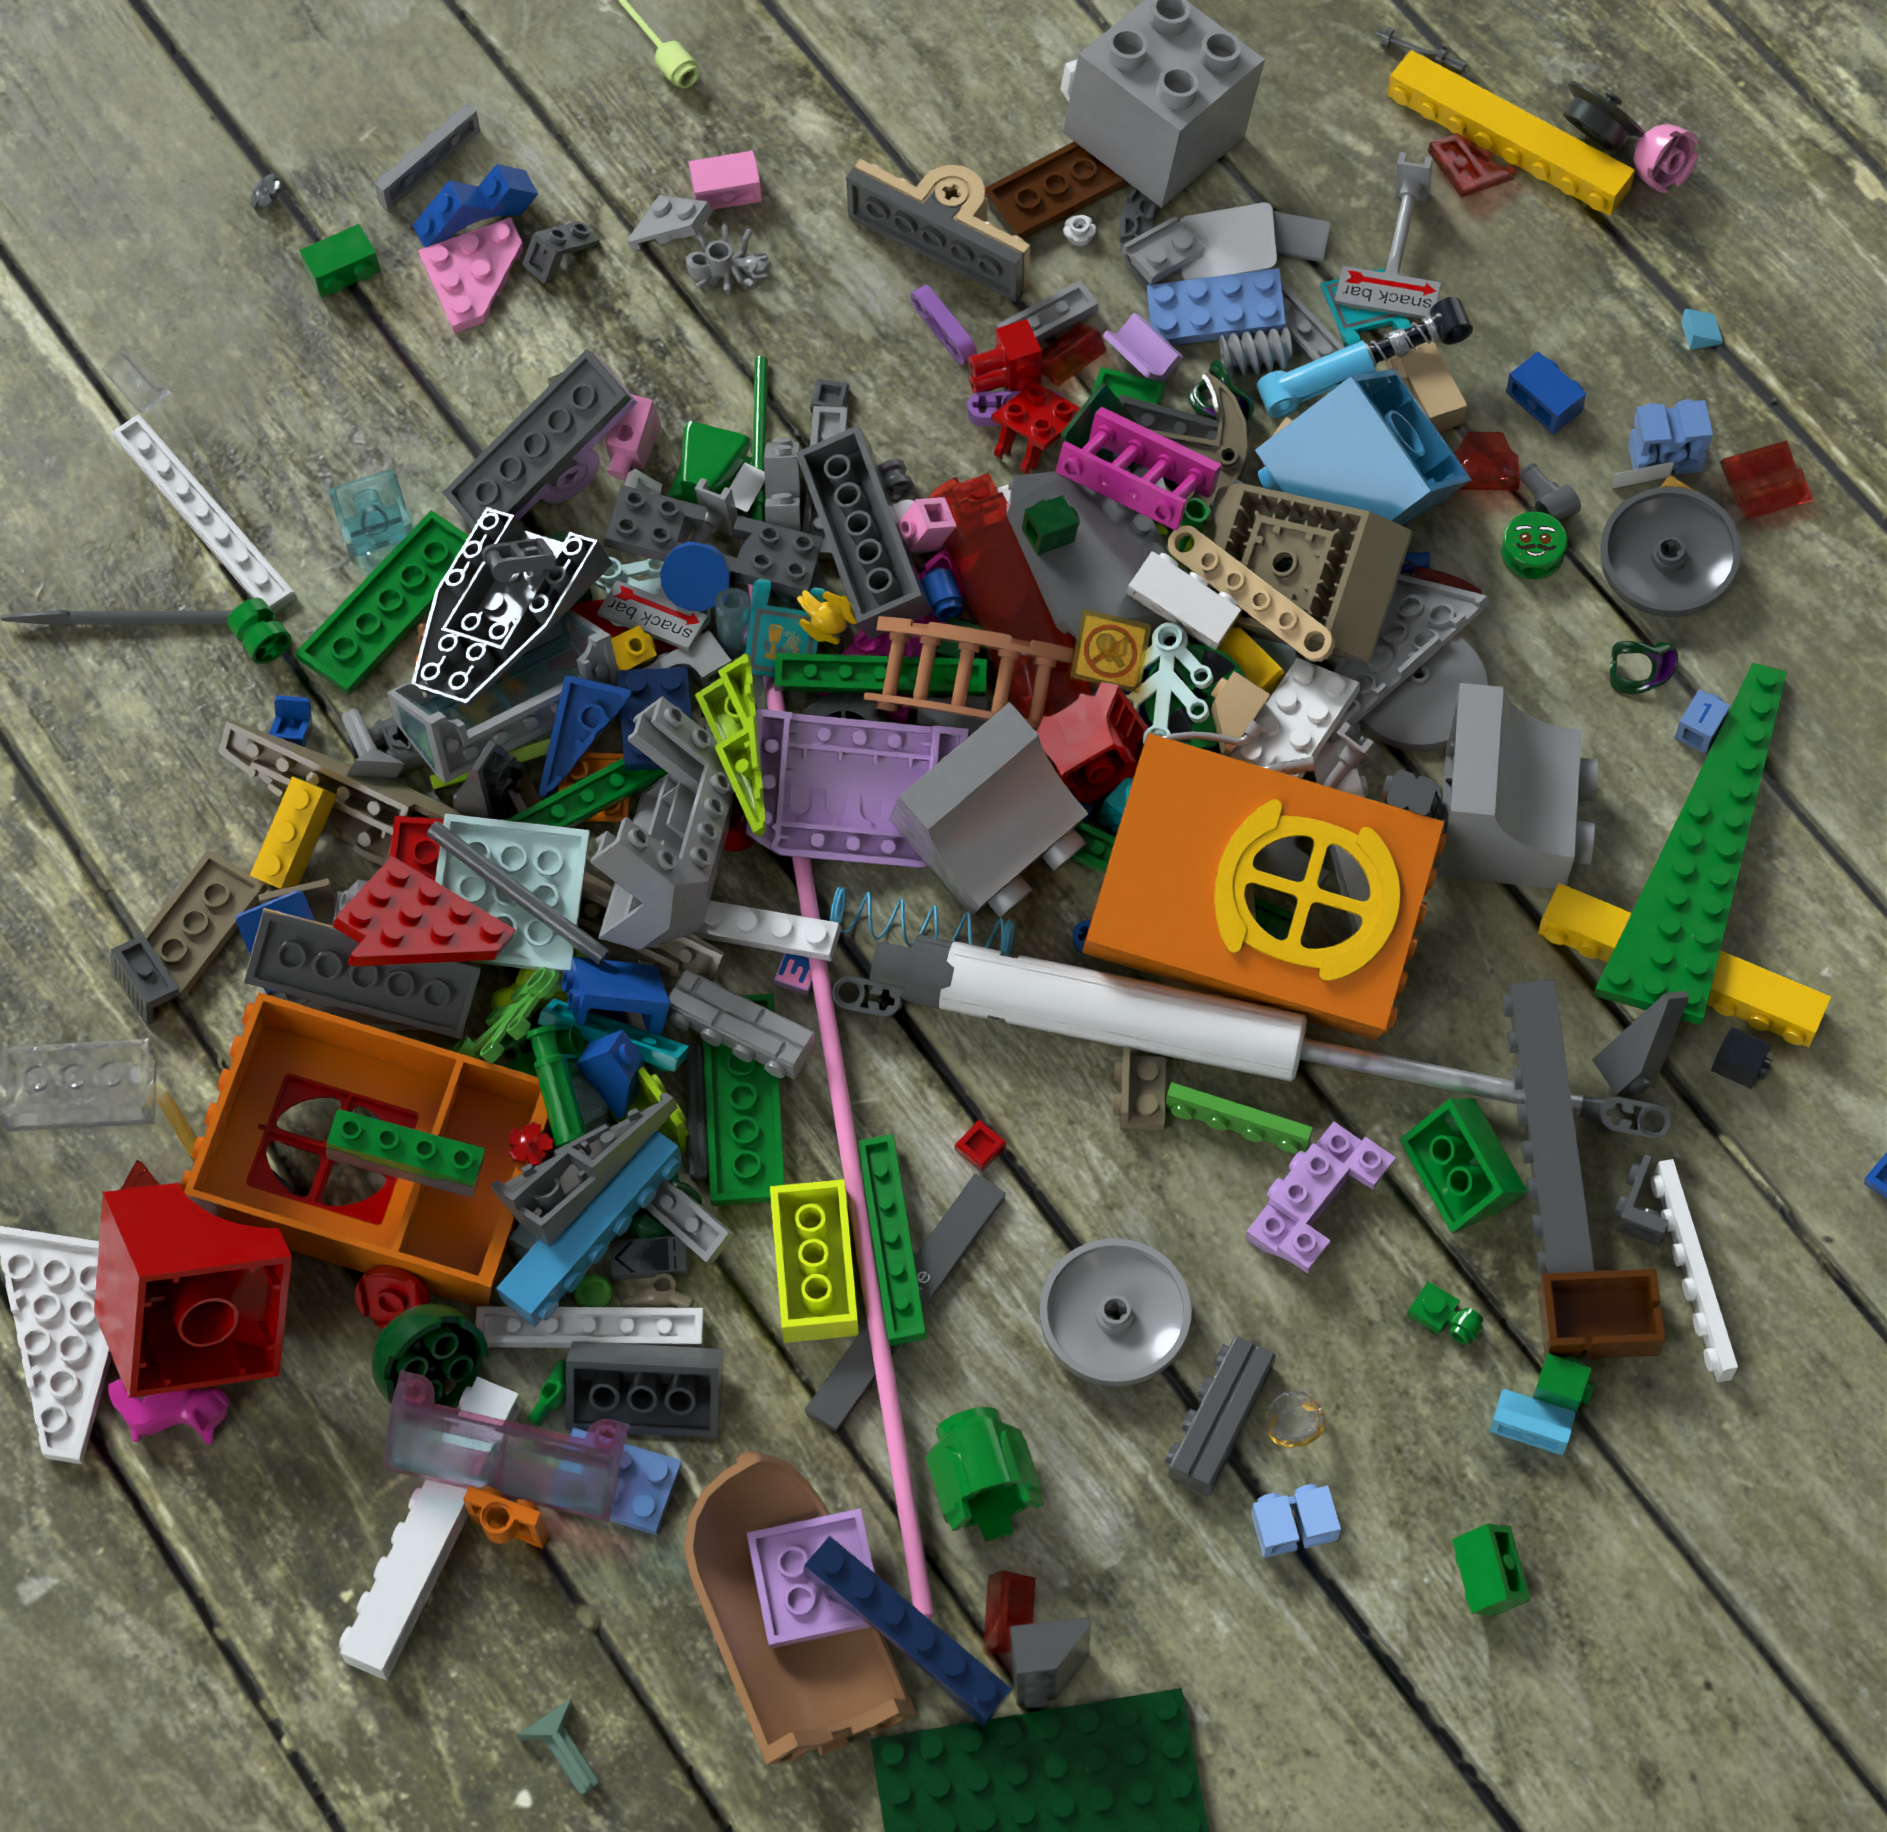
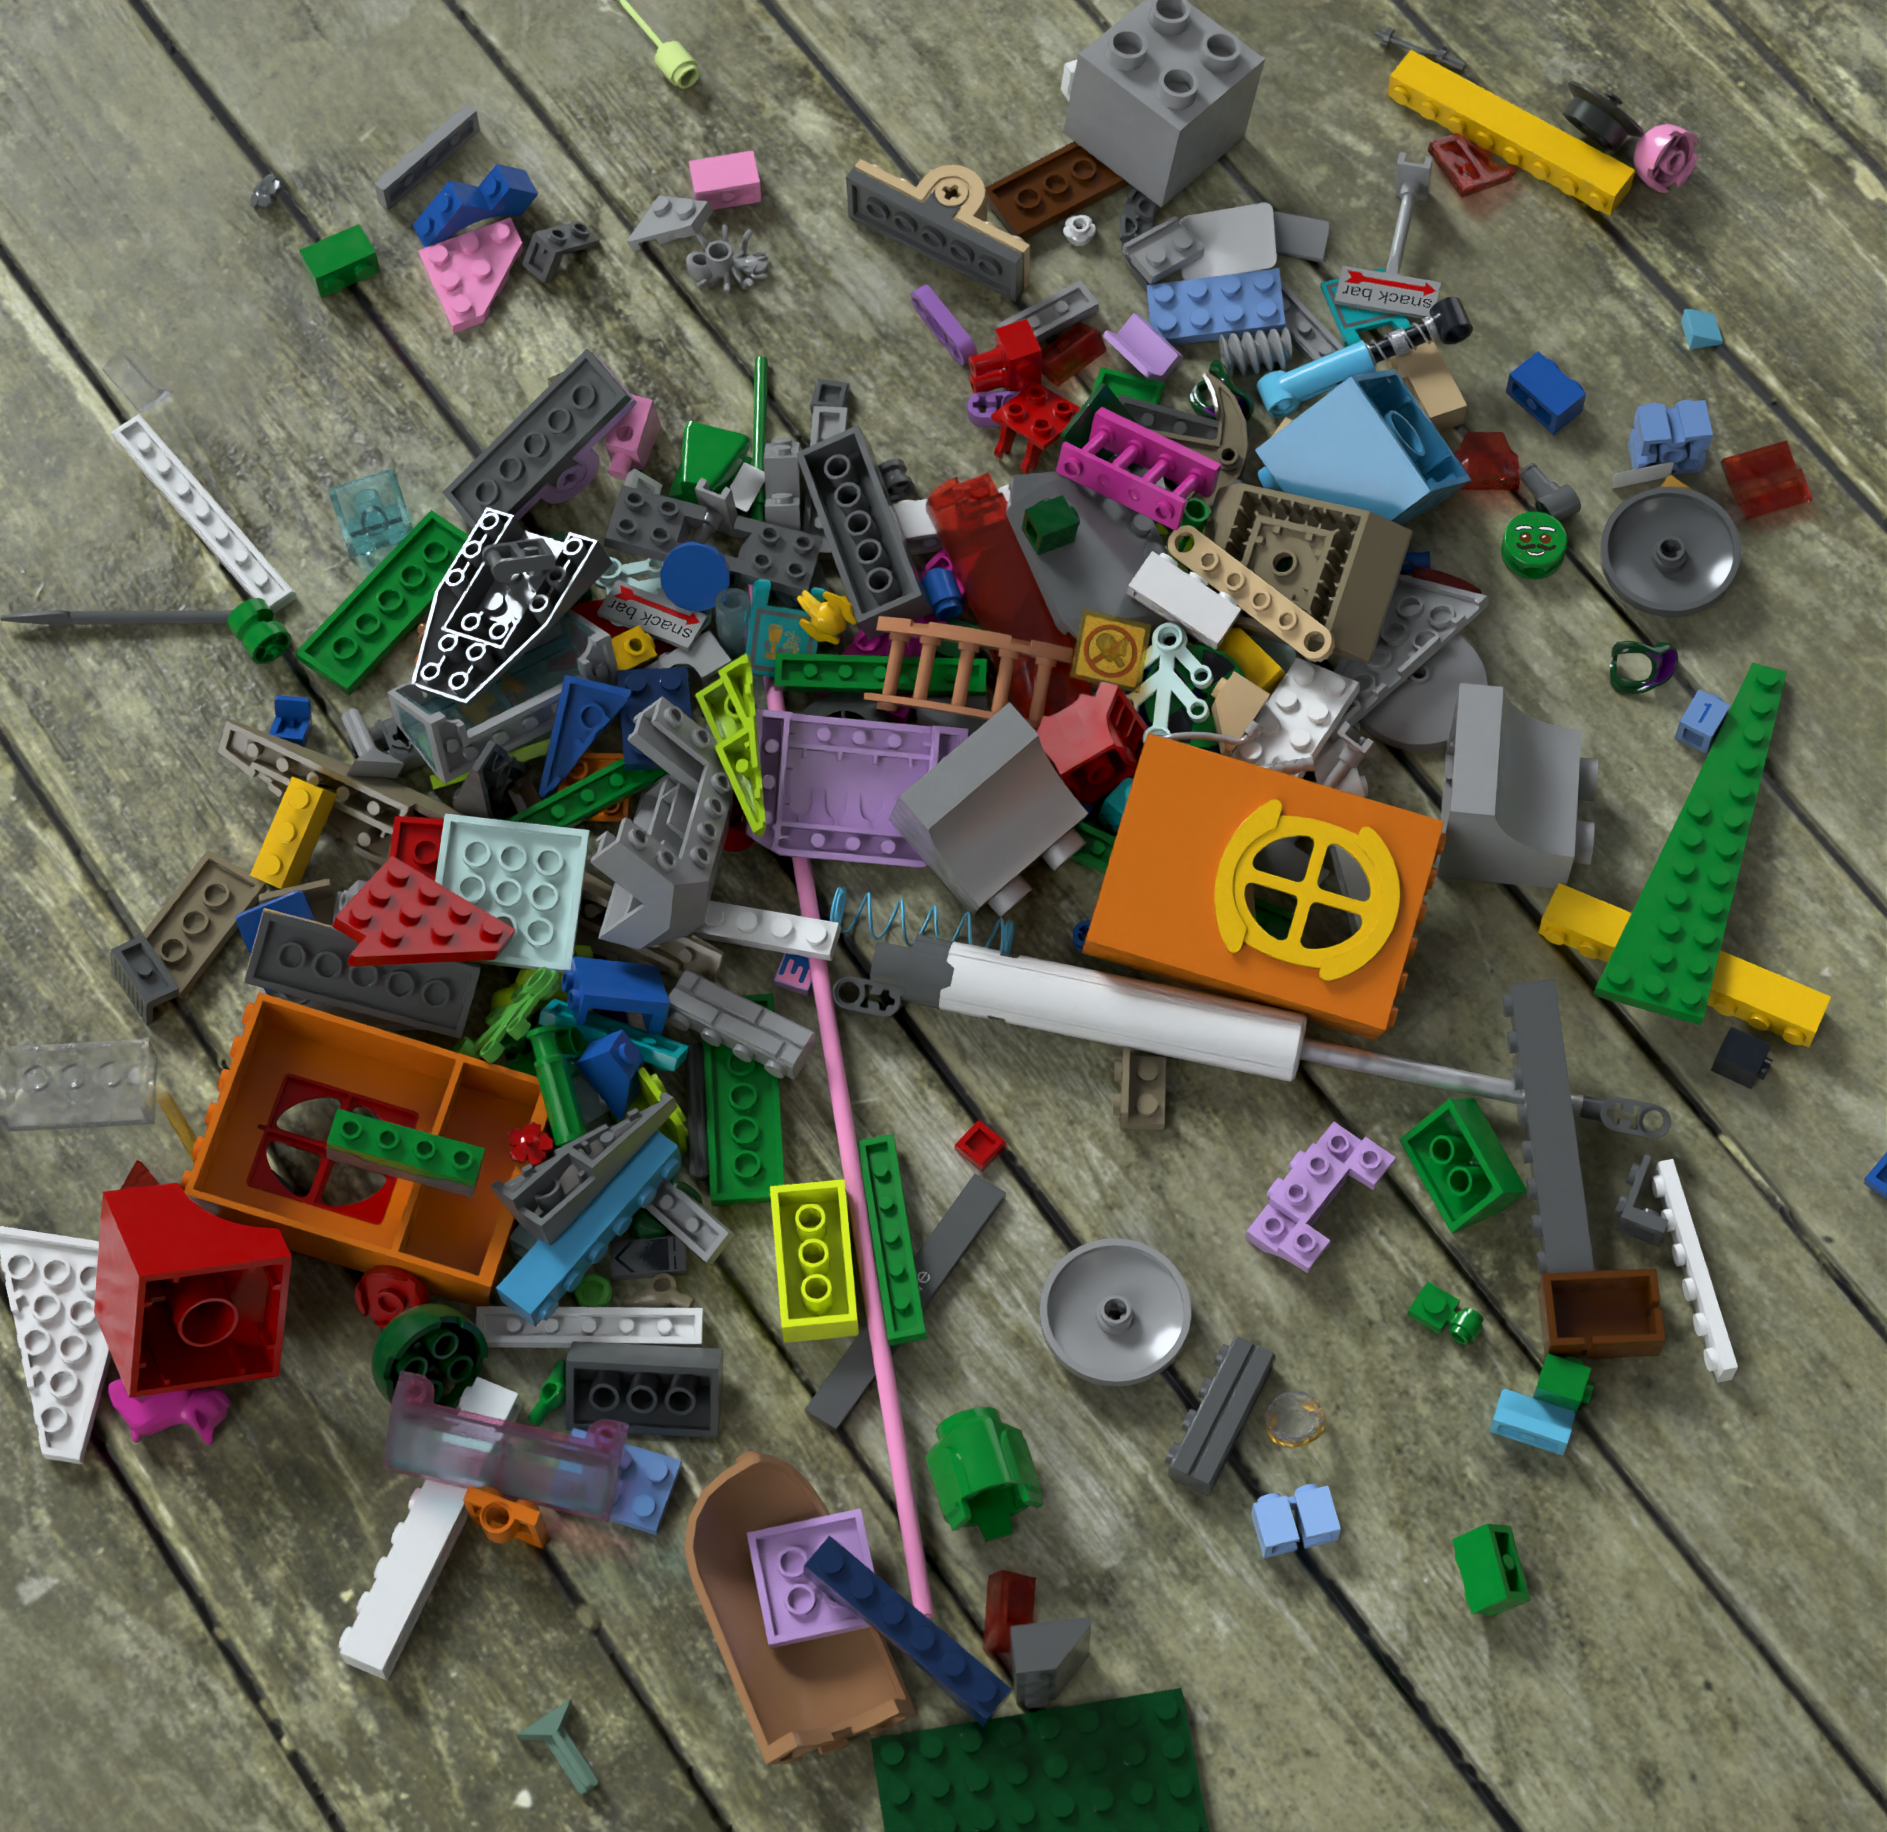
dark grey piece [426,821,610,965] -> none
bright pink brick [898,497,957,552] -> none
bright green plate [1166,1082,1313,1153] -> none
dark grey brick [1381,769,1441,819] -> none
dark grey slope [1592,991,1689,1095] -> none

